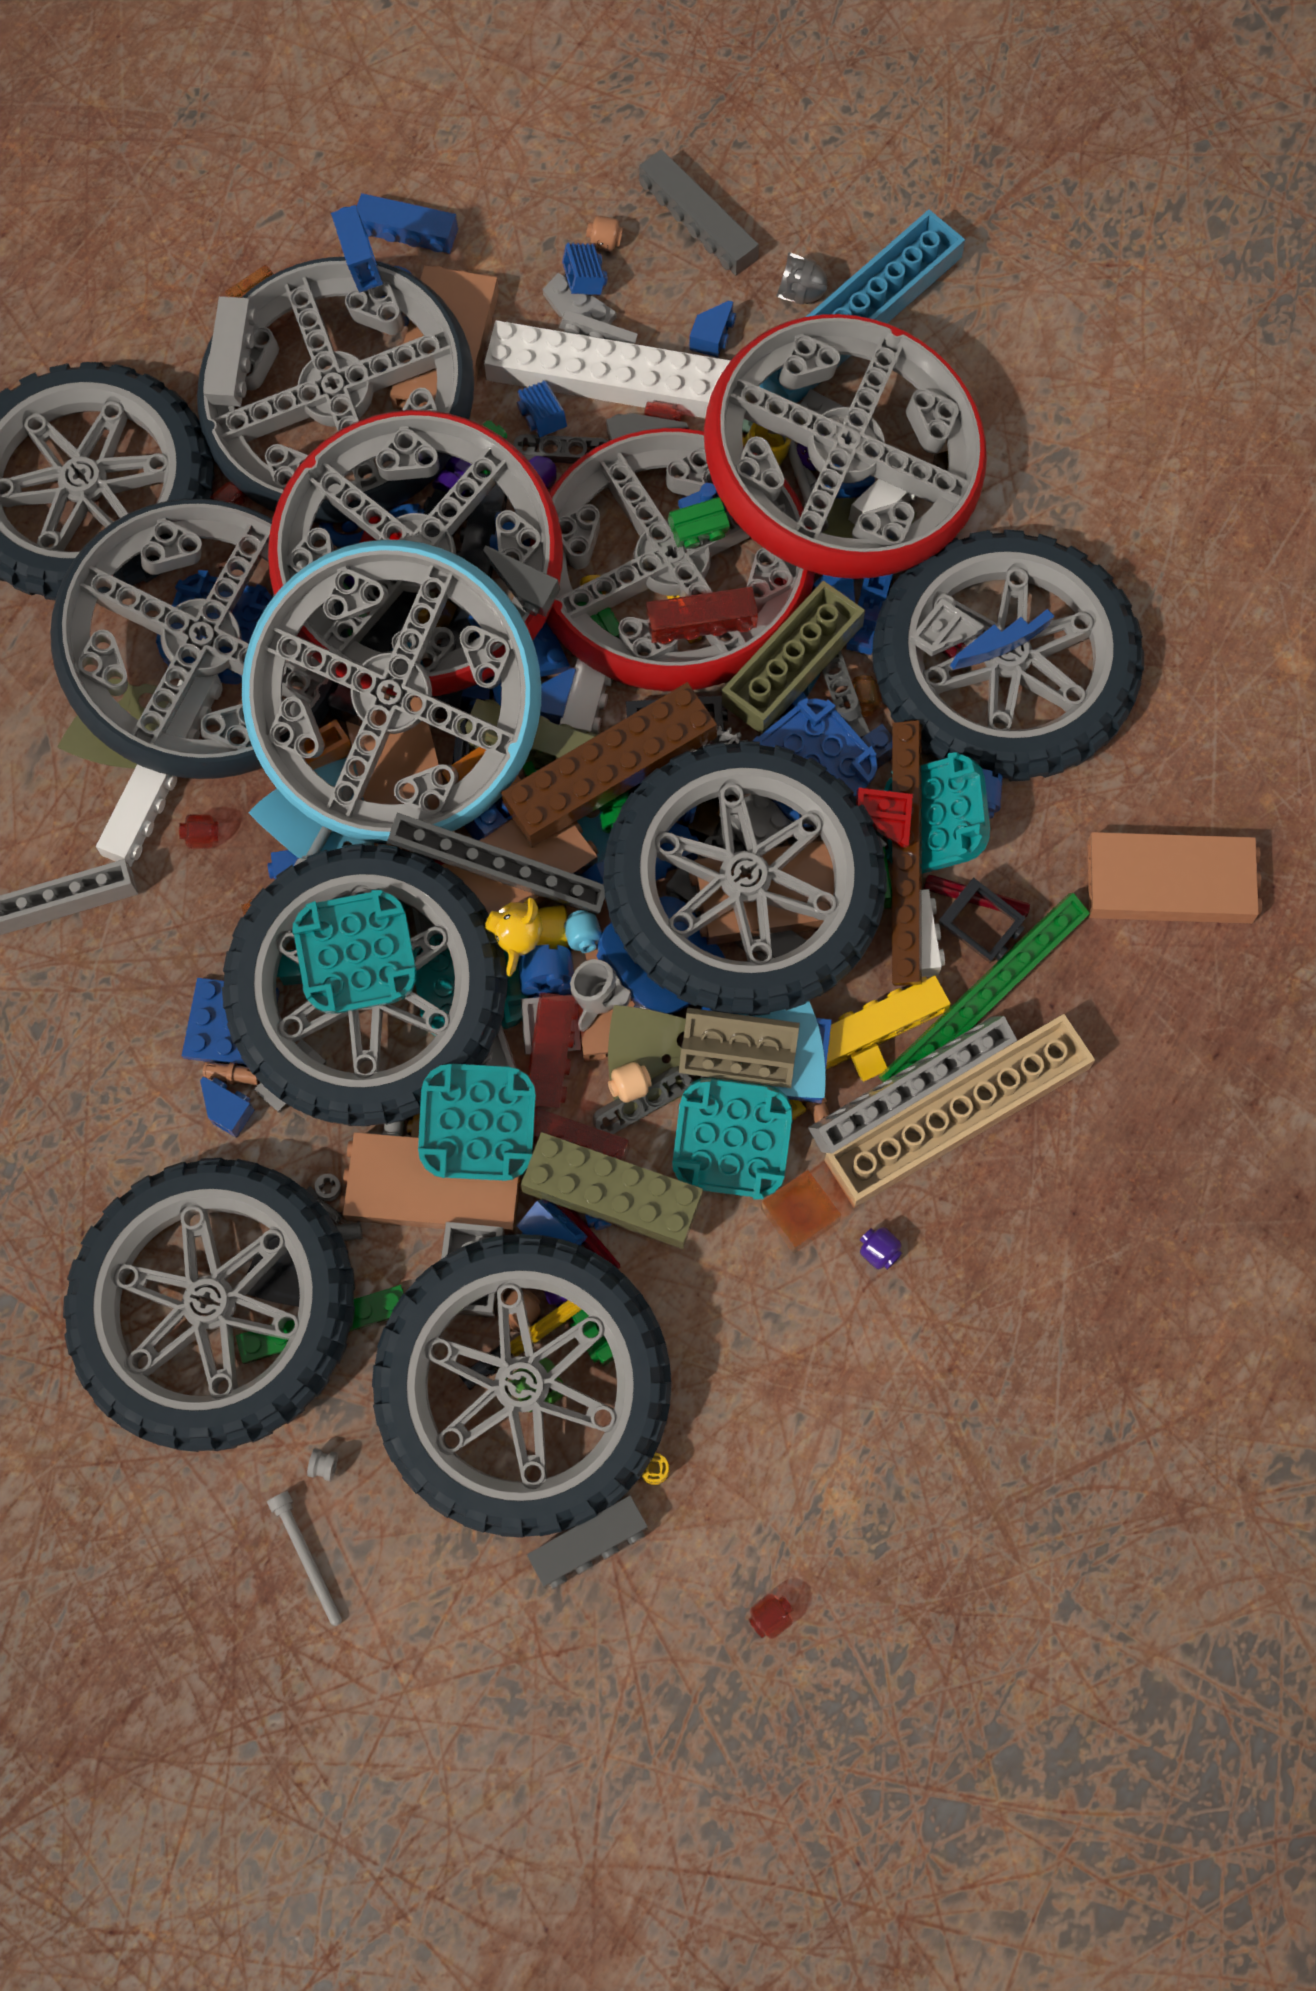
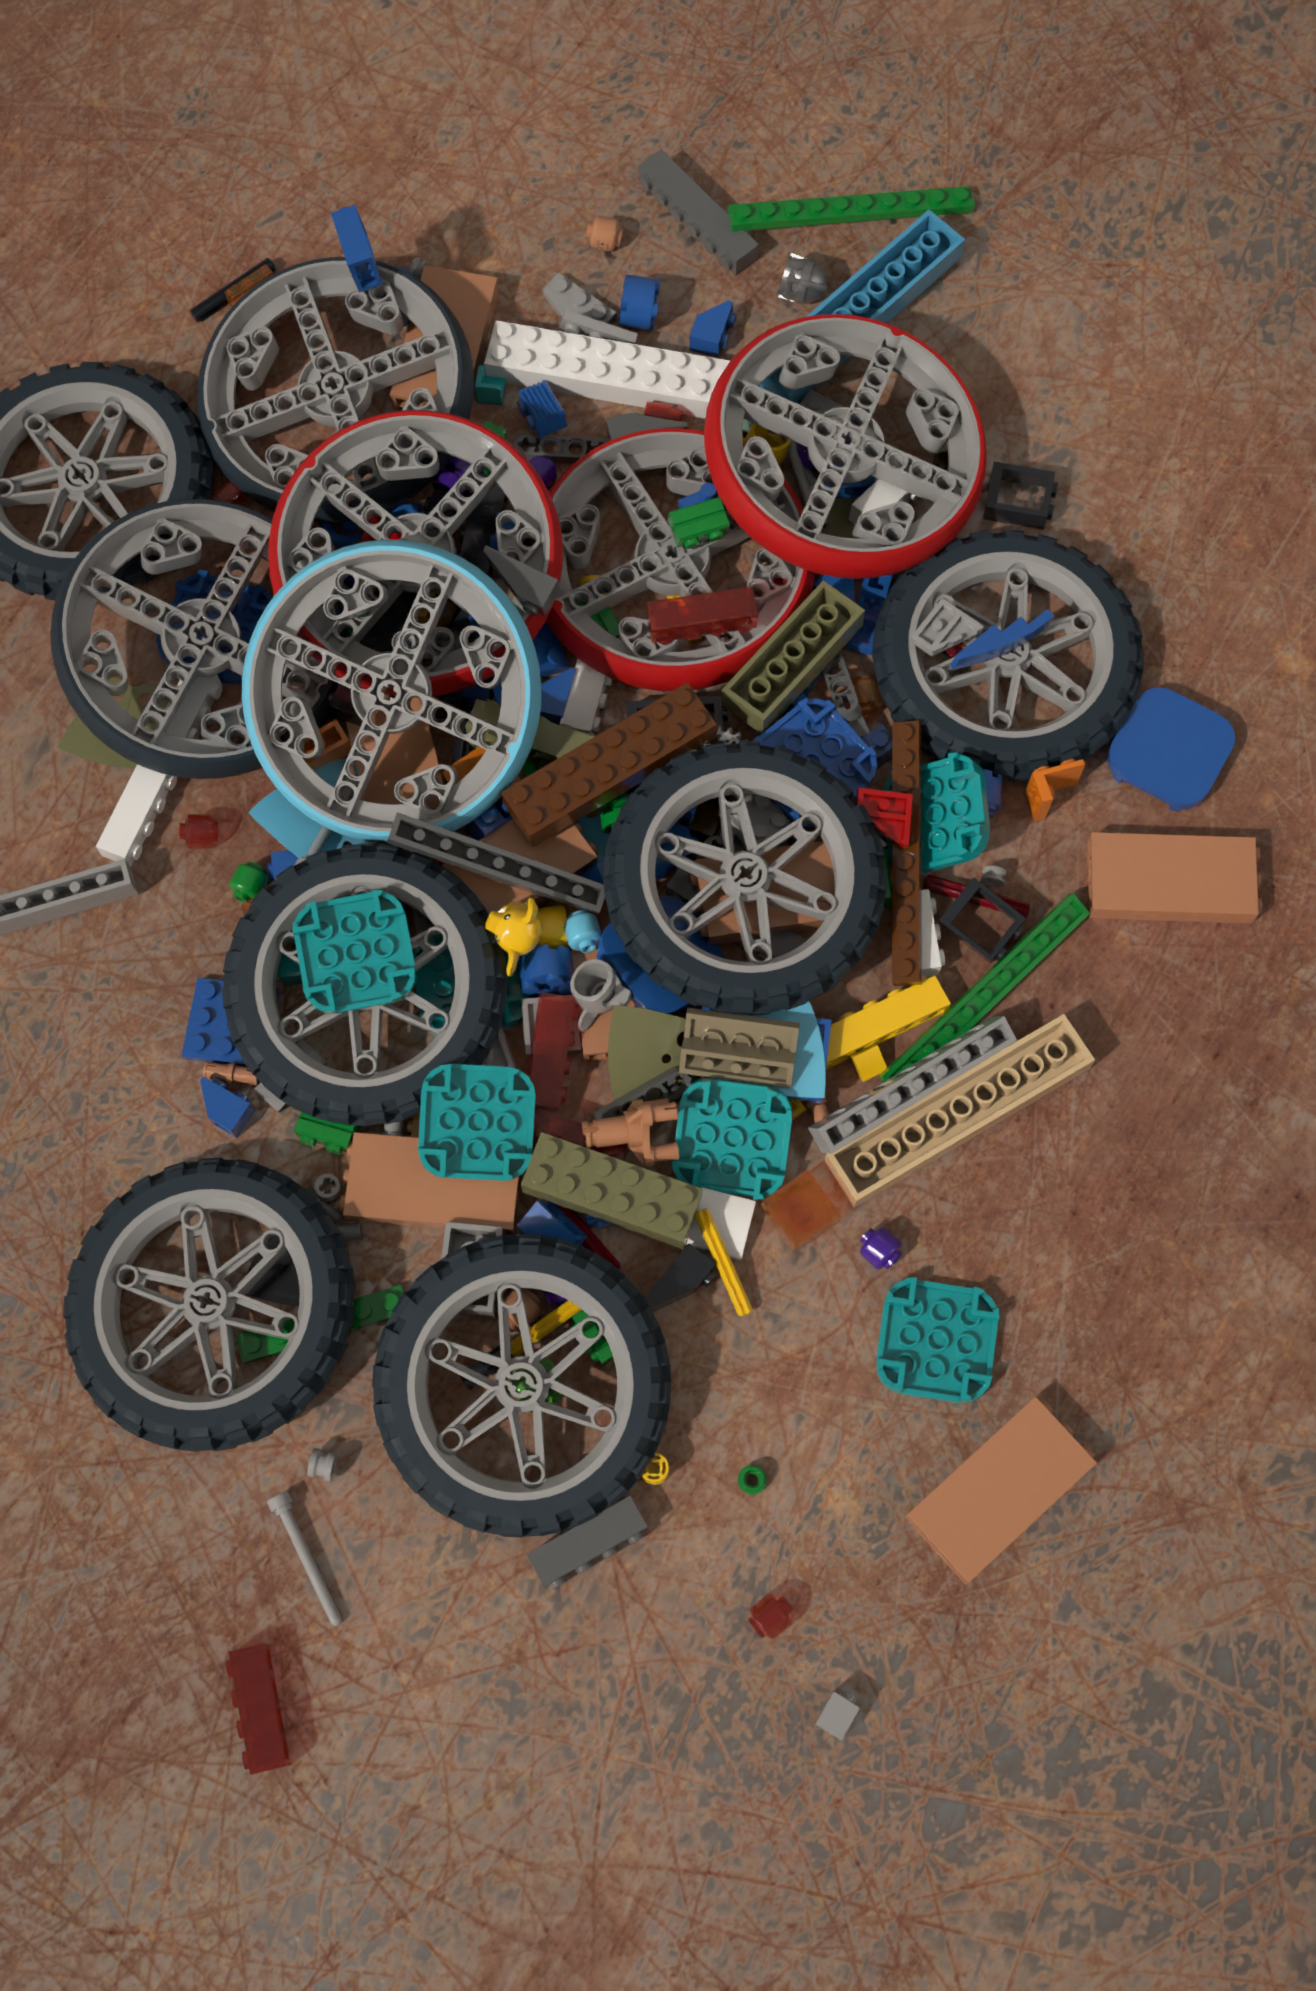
light grey brick [204,296,258,406] -> none
blue brick [356,193,458,254] -> none
blue brick [562,242,607,295] -> none
light nougat head [608,1062,652,1103] -> none
none -> black axle [190,258,276,322]
none -> clear red brick [226,1643,291,1775]
none -> green head [229,861,269,904]
none -> green brick [294,1112,360,1155]
none -> light grey bush [410,257,429,280]
none -> teal panel [475,365,506,406]
none -> nougat wheel [582,1098,679,1167]
none -> blue brick [619,274,661,330]
none -> black slope [645,1243,717,1312]
none -> white slope [687,1187,756,1261]
none -> yellow axle [695,1208,752,1316]
none -> green plate [728,186,975,232]
none -> green plate [738,1465,767,1495]
none -> light grey brick [814,1690,860,1740]
none -> teal tile [876,1277,1000,1404]
none -> nougat brick [905,1396,1097,1585]
none -> light grey bush [980,866,1007,887]
none -> black window [983,461,1058,530]
none -> orange bracket [1025,759,1085,822]
none -> blue tile [1106,687,1235,812]

